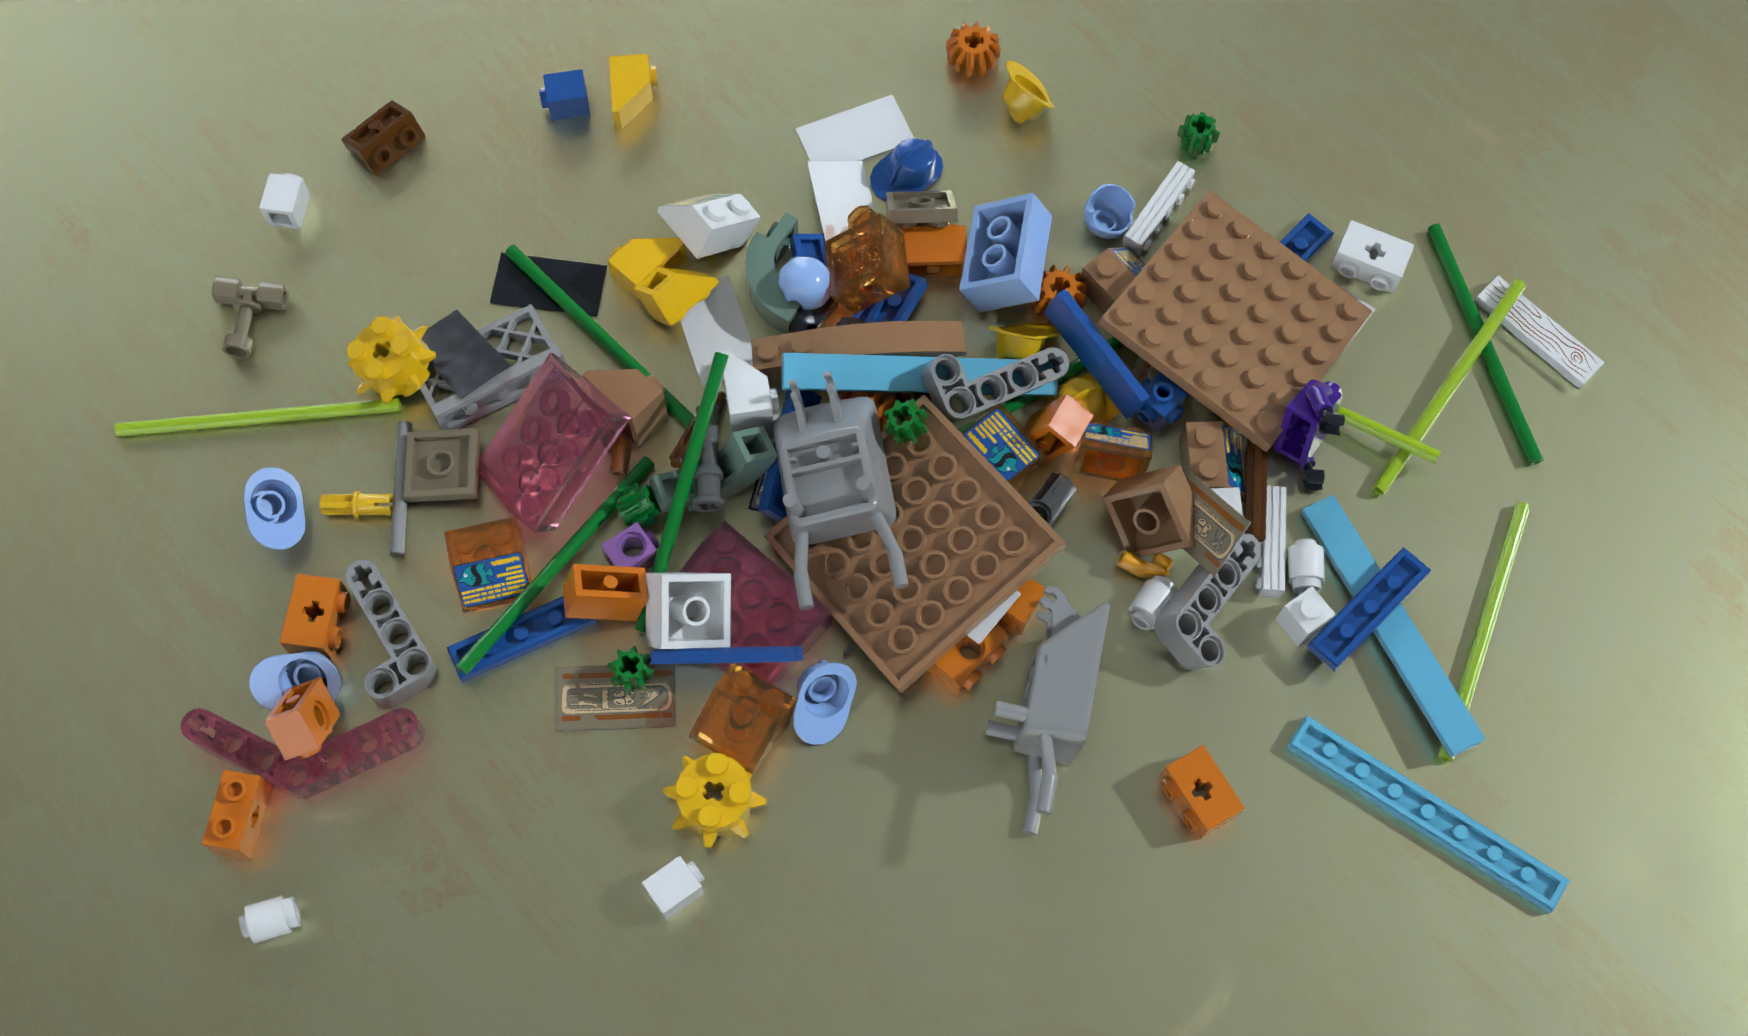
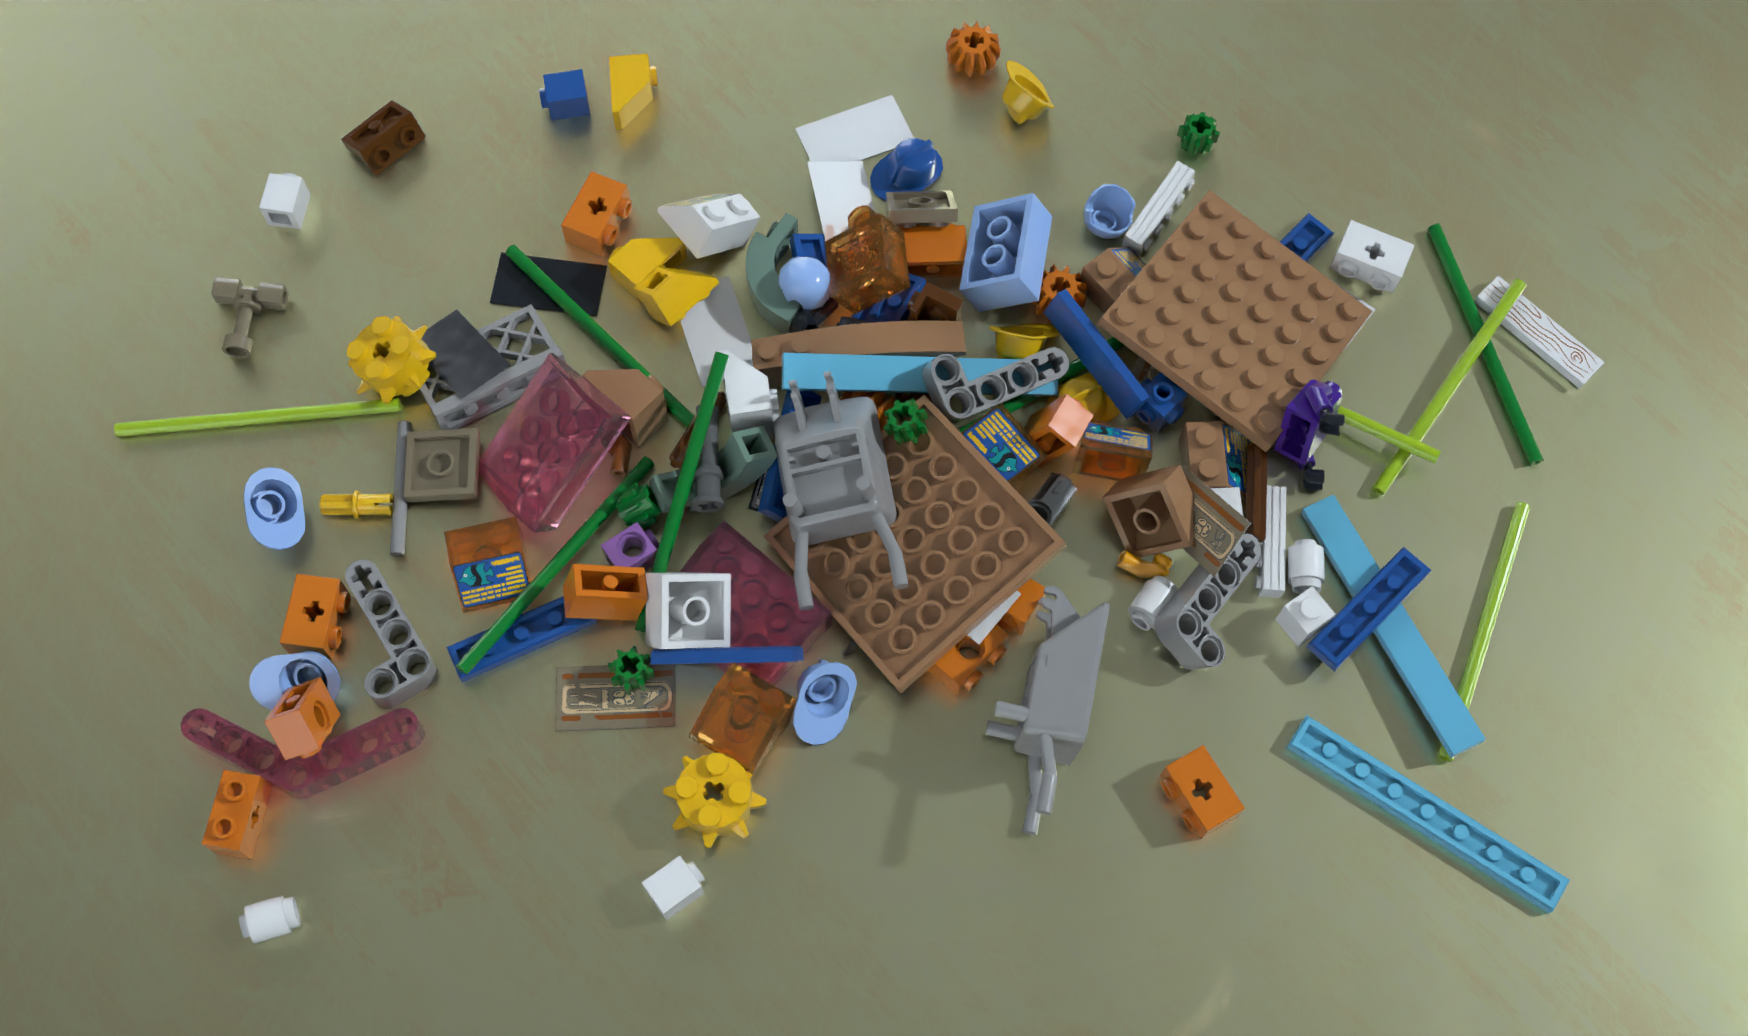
none -> orange brick [561,171,632,256]
none -> reddish brown bracket [907,282,964,321]

